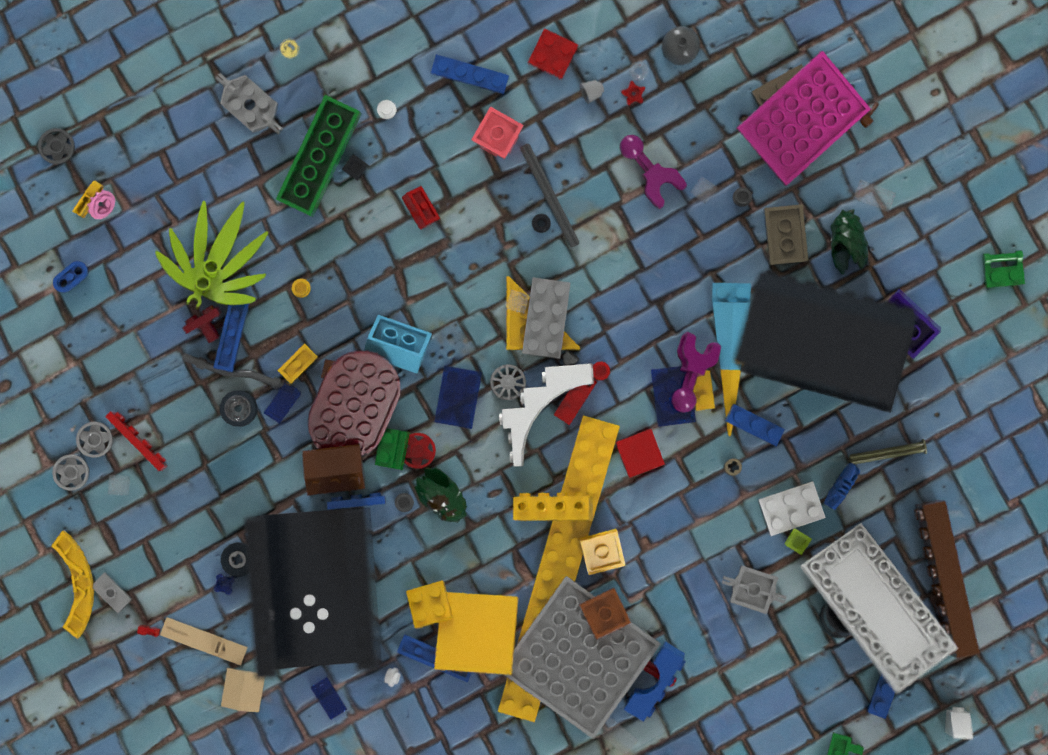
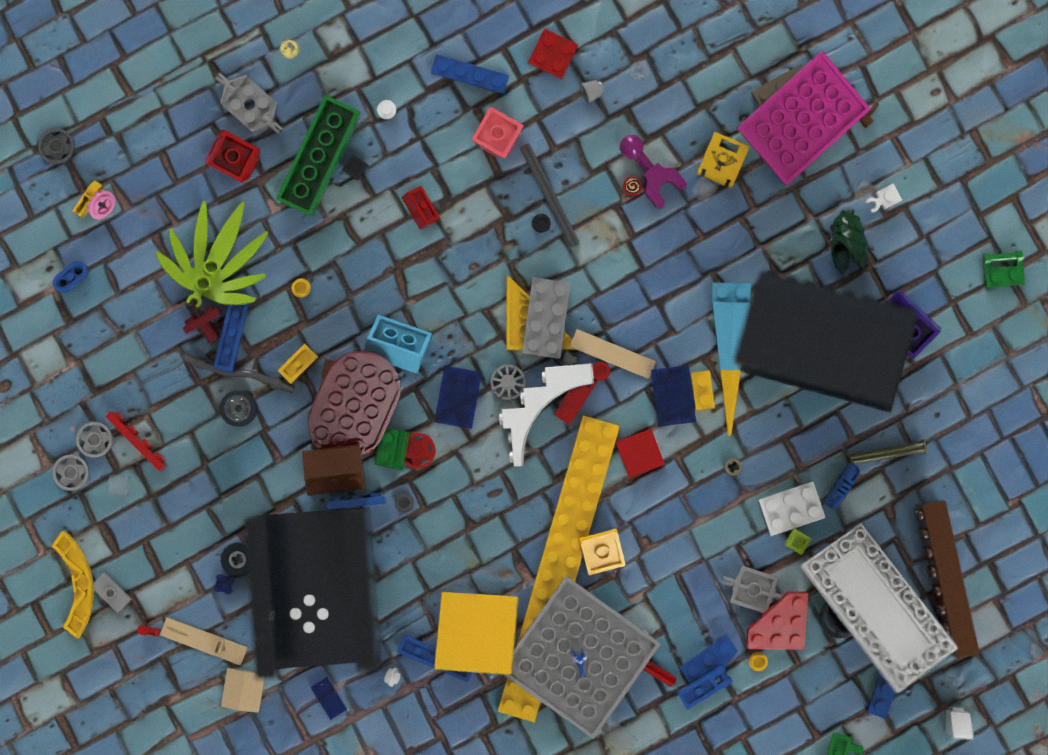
clear blue tile [264,382,302,424] -> none
yellow plate [406,580,453,629] -> none
dark green head [414,468,467,523] -> none
clear plate [506,290,530,314] -> none
yellow brick [513,493,593,521] -> none
dark orange tile [579,588,631,640] -> none
red plate [621,81,645,105] -> none
blue arch [624,641,686,722] -> none
dark grey cylinder [662,26,700,66] -> none
magenta piece [672,332,721,413] -> none
blue plate [725,404,785,446] -> none
dark grey plate [733,188,752,207] -> none
dark tan plate [764,204,809,266] -> none
none -> red slope [204,130,260,183]
none -> tan piece [570,329,656,379]
none -> blue hand [572,648,586,677]
none -> tile [623,177,642,196]
none -> blue plate [677,664,733,710]
none -> blue wing [679,635,738,684]
none -> yellow container [696,132,750,189]
none -> plate [746,591,808,649]
none -> yellow plate [749,652,768,672]
none -> white plate [865,183,902,213]

